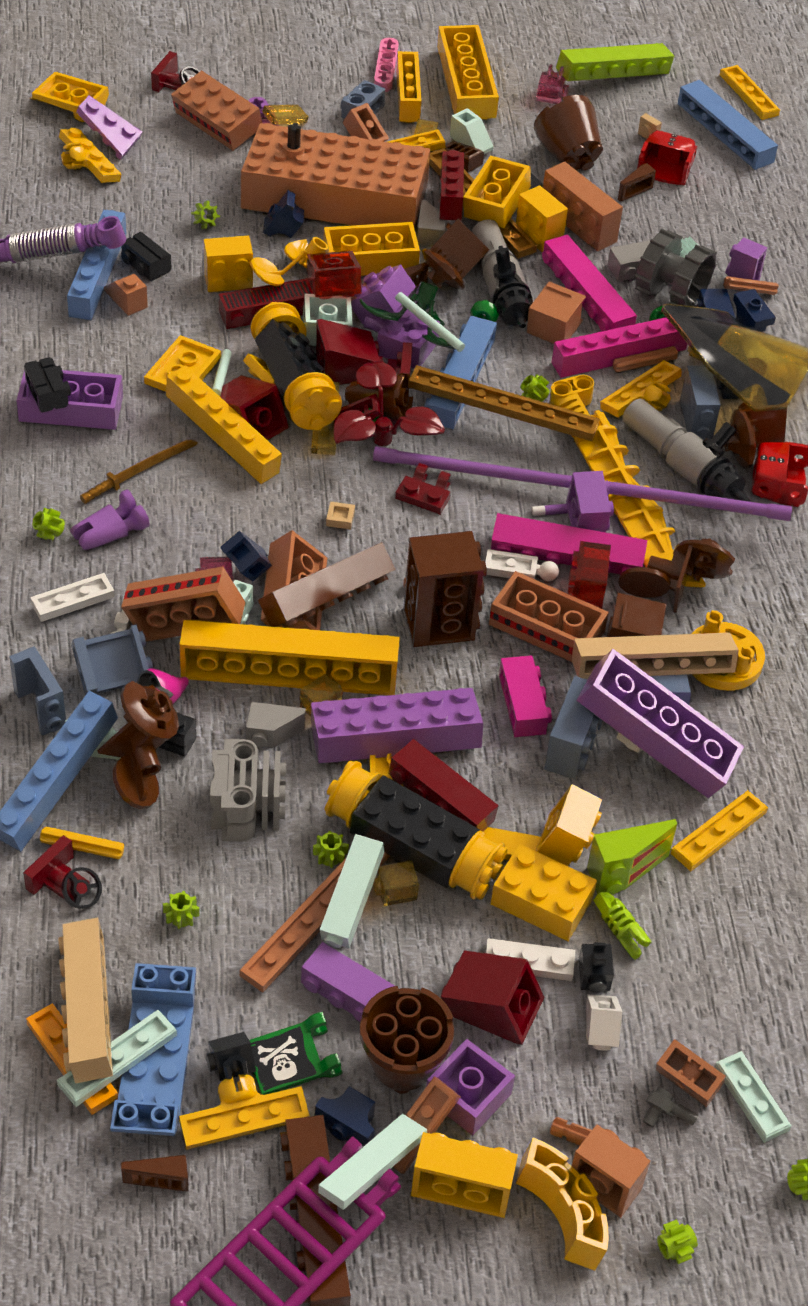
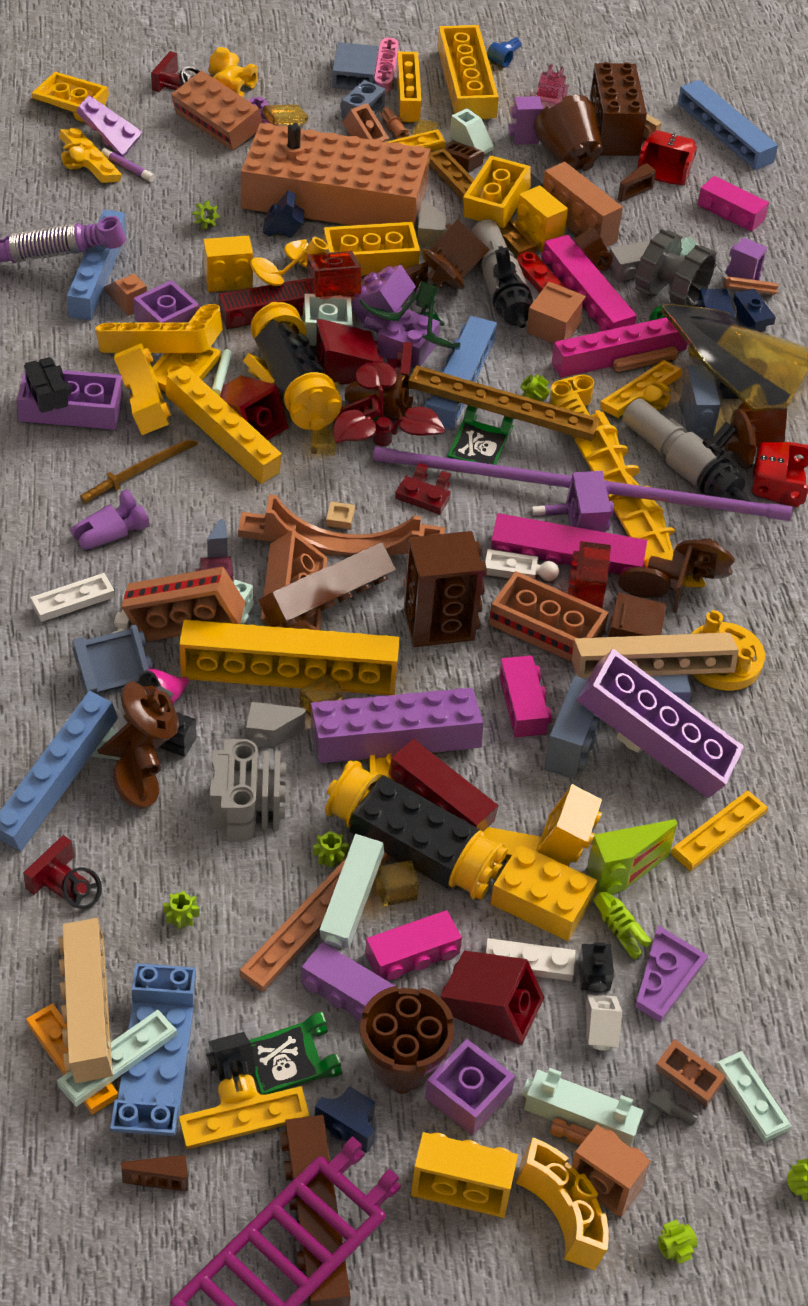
sand blue panel [9,646,66,735] -> none
lime gear [32,508,65,540] -> none
yellow axle [40,826,124,859] -> none
black brick [121,232,172,281] -> none
dark blue brick [220,530,272,582] -> none
light aqua tile [318,1114,427,1210] -> none
nougat tile [393,1076,461,1174] -> none
light aqua bar [395,292,465,352] -> none
dark red brick [439,150,464,221] -> none
green plate [470,300,499,322] -> none
lime brick [556,43,675,81] -> none
yellow tile [720,65,780,120] -> none
none -> yellow beam [95,304,223,353]
none -> medium lavender bar [101,148,155,182]
none -> yellow brick [114,343,172,435]
none -> medium lavender brick [134,280,199,323]
none -> sand blue slope [207,519,228,572]
none -> yellow animal [208,47,258,98]
none -> nougat slope [238,494,445,556]
none -> sand blue brick [332,42,378,90]
none -> dark pink brick [365,910,462,980]
none -> nougat axle [381,107,409,139]
none -> flag [447,405,514,465]
none -> blue axle [487,37,522,67]
none -> medium lavender brick [508,96,543,145]
none -> red plate [517,252,568,293]
none -> light aqua brick [522,1068,643,1147]
none -> reddish brown piece [574,226,613,270]
none -> reddish brown brick [589,62,647,156]
none -> medium lavender wing [635,925,708,1023]
none -> dark pink brick [697,176,769,232]

